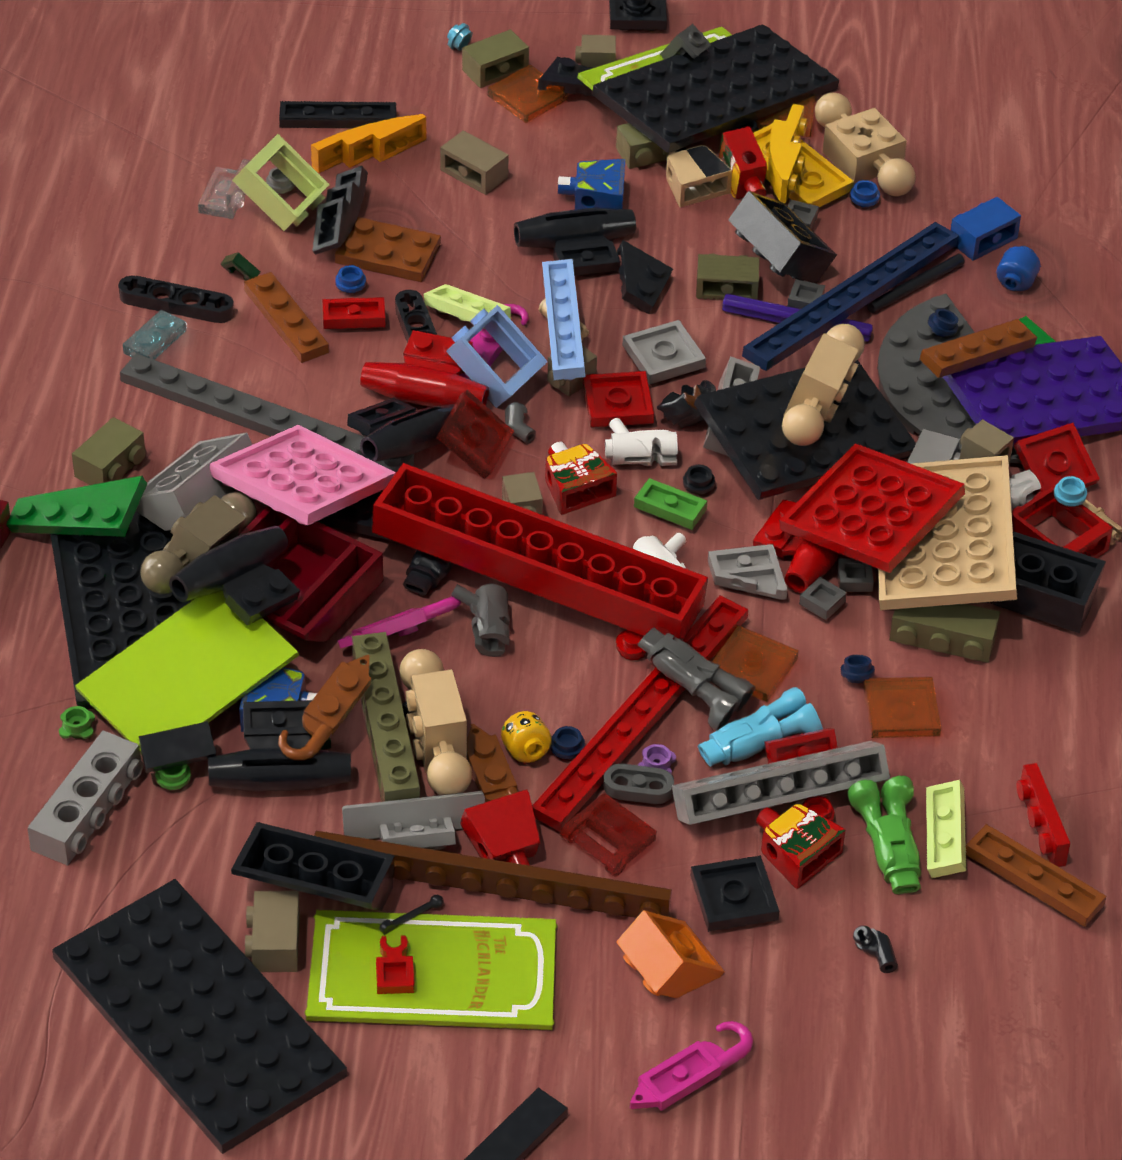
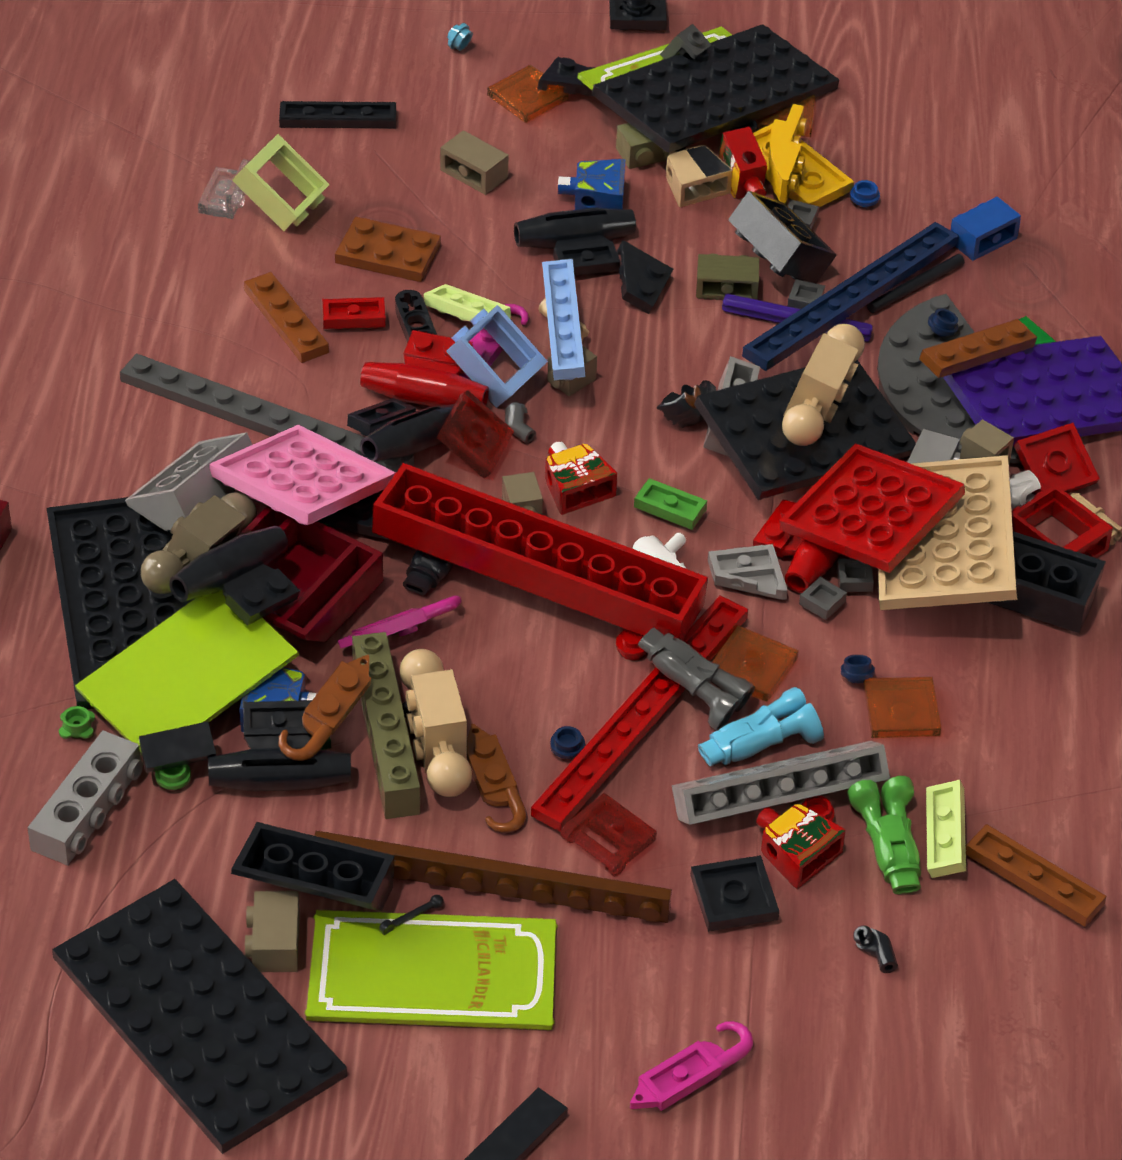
green wing [6,476,147,537] -> none
olive brick [72,417,146,485] -> none
black beam [118,275,234,323] -> none
clear light blue plate [123,310,186,360] -> none
dark green tile [220,252,261,280] -> none
light grey plate [266,167,295,194] -> none
light orange slope [311,114,427,173] -> none
black slope [312,166,368,255] -> none
blue plate [335,265,366,293] -> none
light grey bracket [342,791,485,850] -> none
red plate [376,935,414,994] -> none
dark grey piece [451,584,510,657] -> none
red torso [460,789,540,866] -> none
olive brick [462,29,529,88] -> none
yellow head [501,711,552,763] -> none
dark tan brick [575,35,616,68] -> none
red plate [583,371,654,427] -> none
dark grey plate [603,763,674,804] -> none
white piece [605,418,678,466] -> none
orange slope [616,910,725,999] -> none
light grey plate [622,320,706,384] -> none
medium lavender plate [638,744,676,774] -> none
black plate [683,464,715,494] -> none
red plate [764,728,838,764] -> none
tan brick [815,92,916,196] -> none
olive brick [889,604,1000,663] -> none
blue head [996,246,1041,291] -> none
red plate [1017,763,1071,867] -> none
medium azure plate [1054,476,1087,506] -> none

